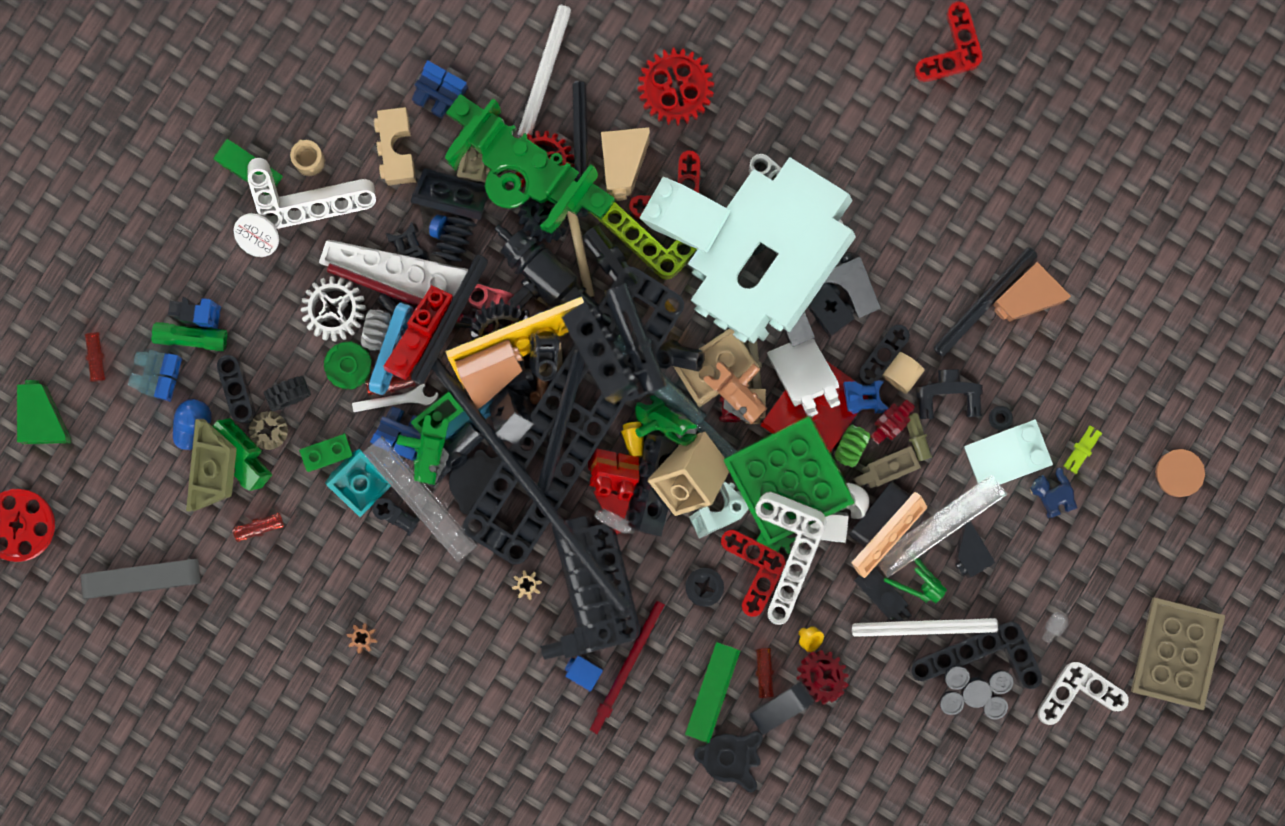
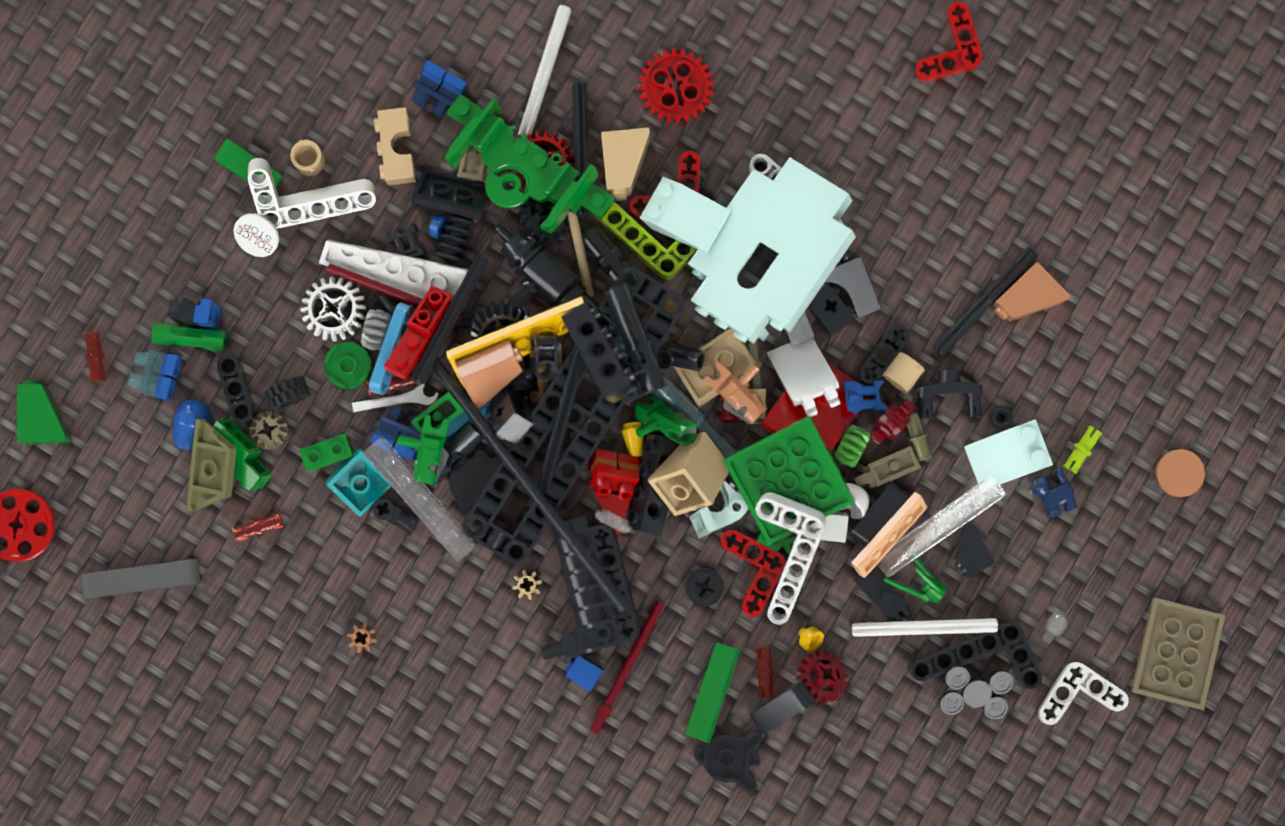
coral piece [468,284,514,310] -> none

